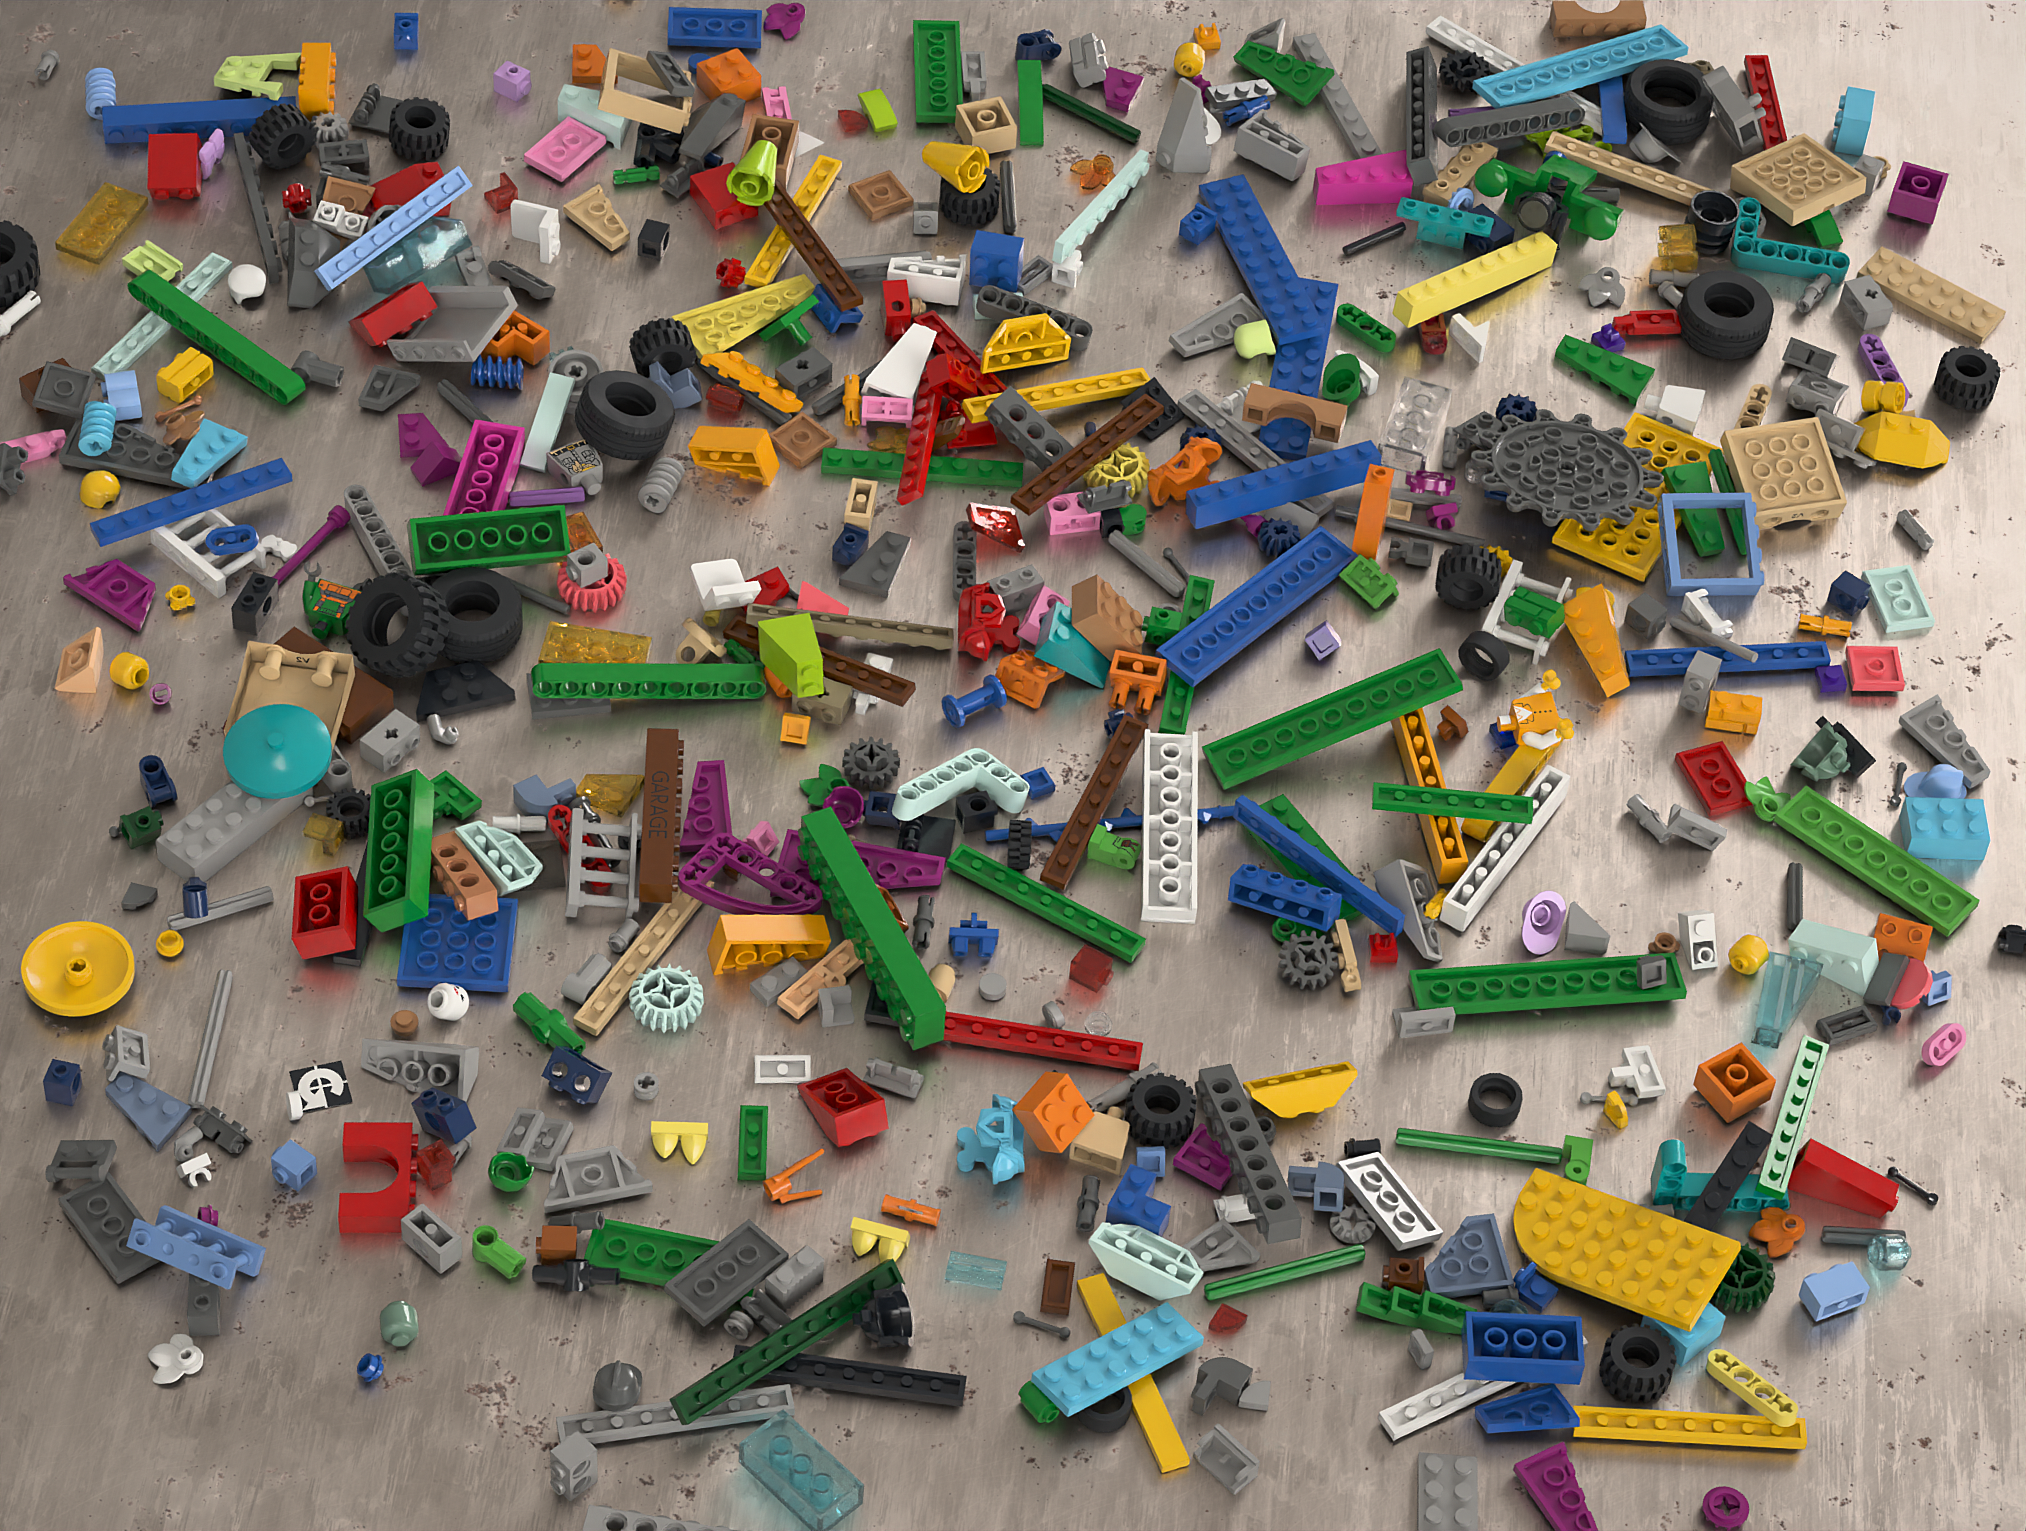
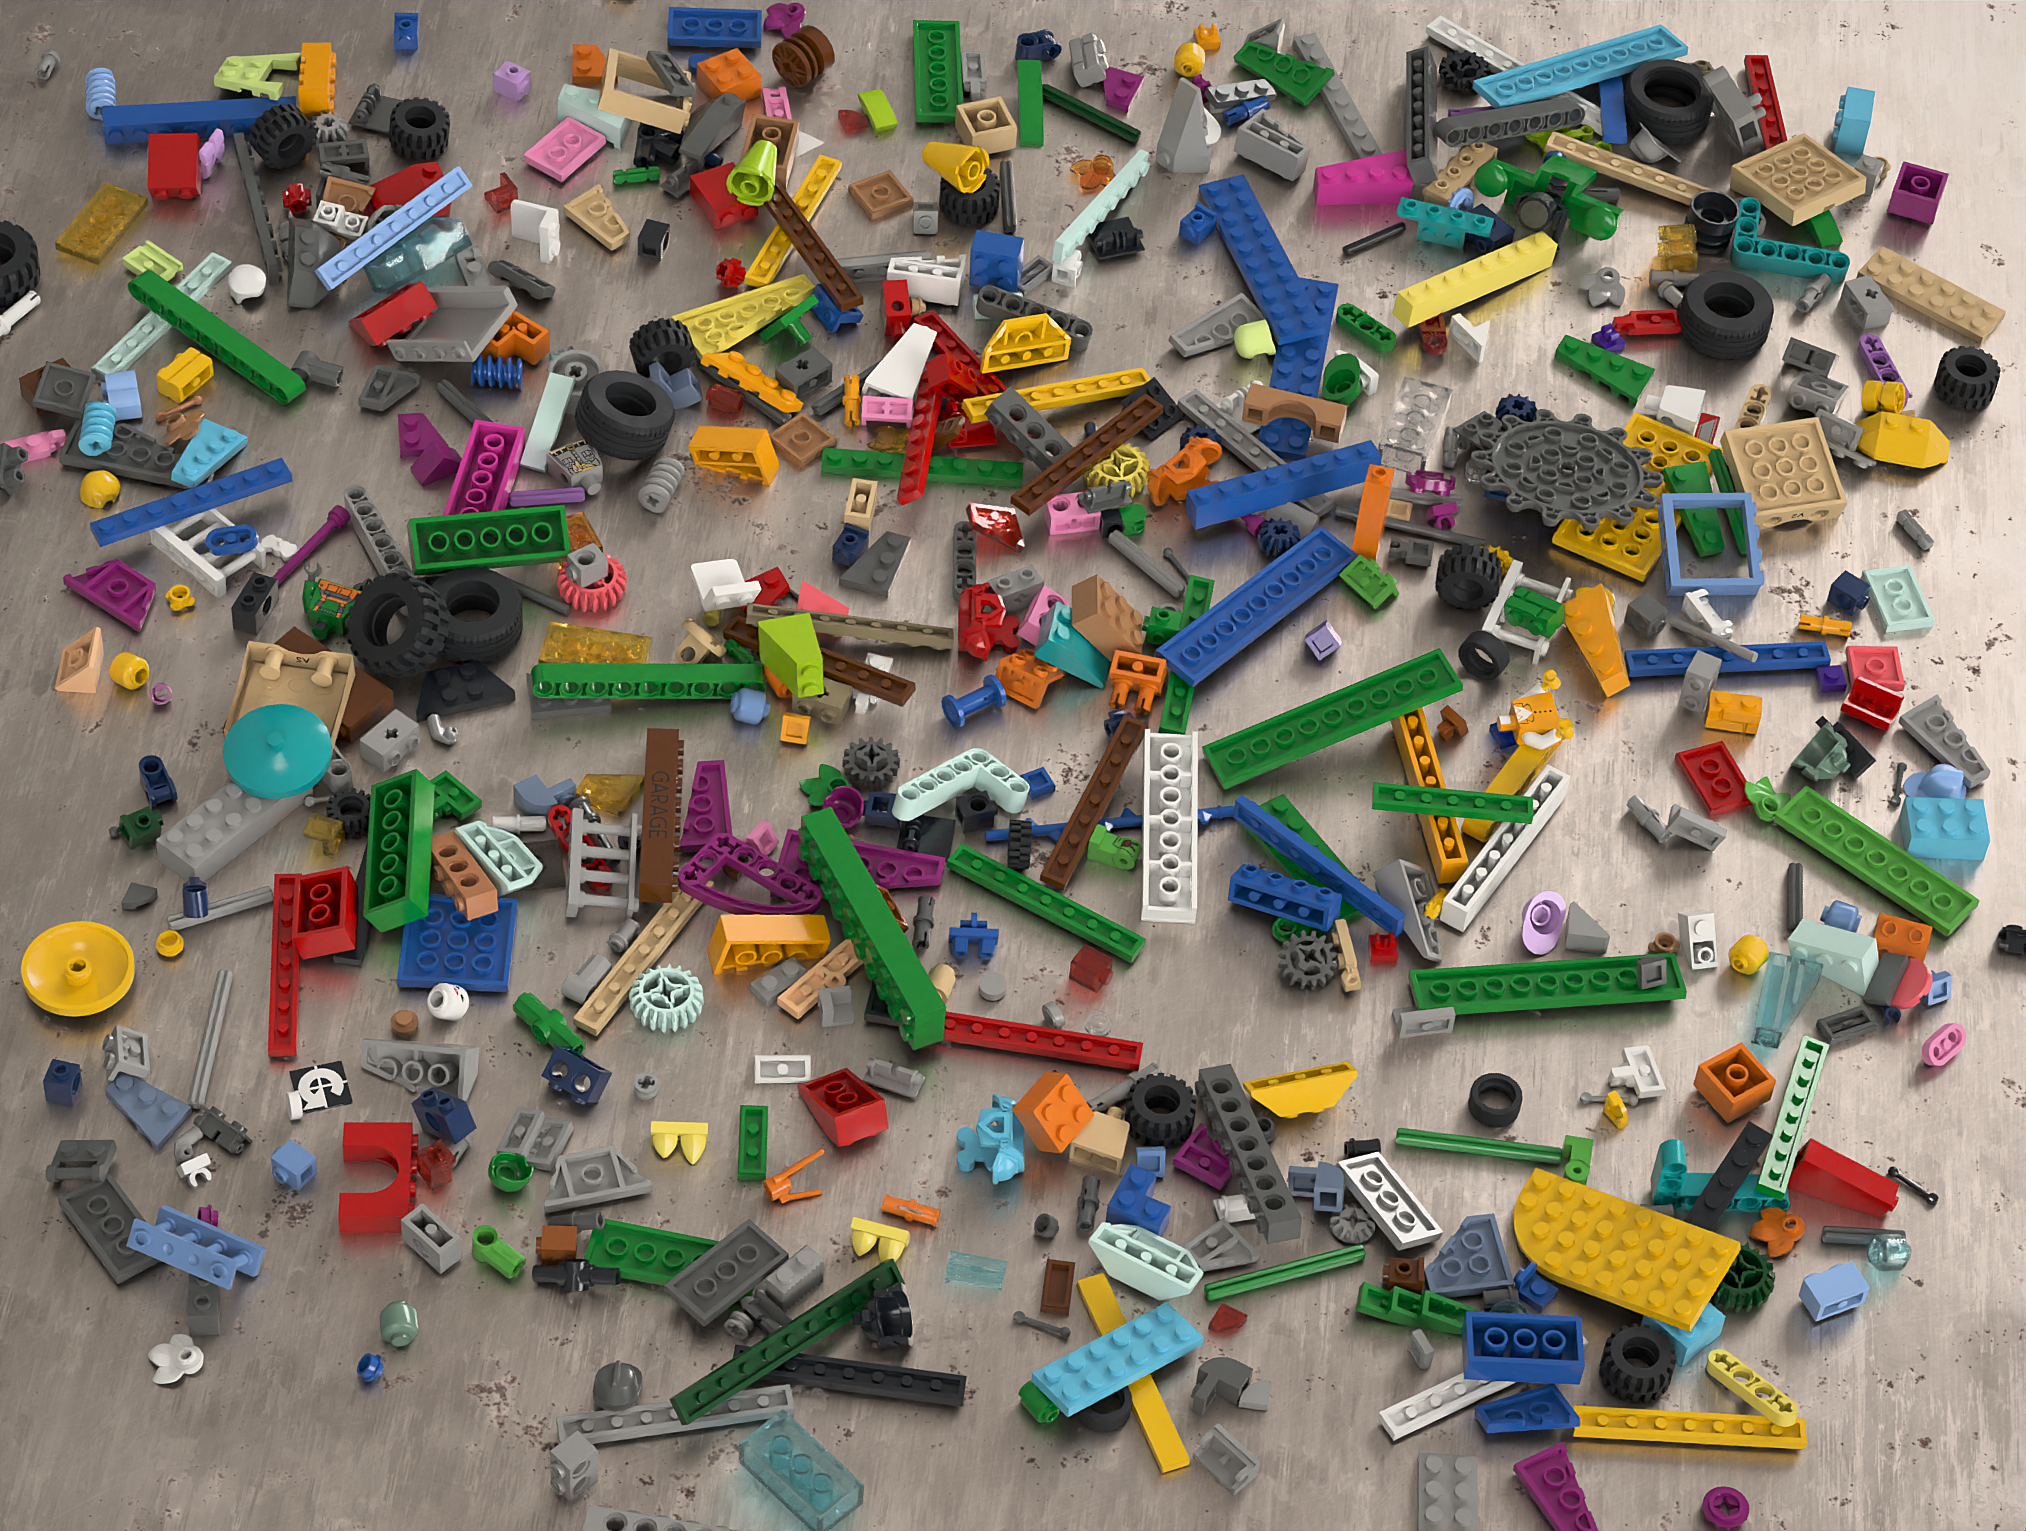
medium nougat arch [1549,0,1647,37] -> none
none -> red plate [268,873,302,1057]
none -> medium blue head [730,688,770,725]
none -> reddish brown wheel [772,25,835,88]
none -> dark grey hinge [1034,1213,1059,1238]
none -> black hinge [1087,216,1145,260]
none -> sticker [1694,413,1720,444]
none -> medium blue head [1820,900,1862,933]
none -> red bracket [1840,676,1904,731]

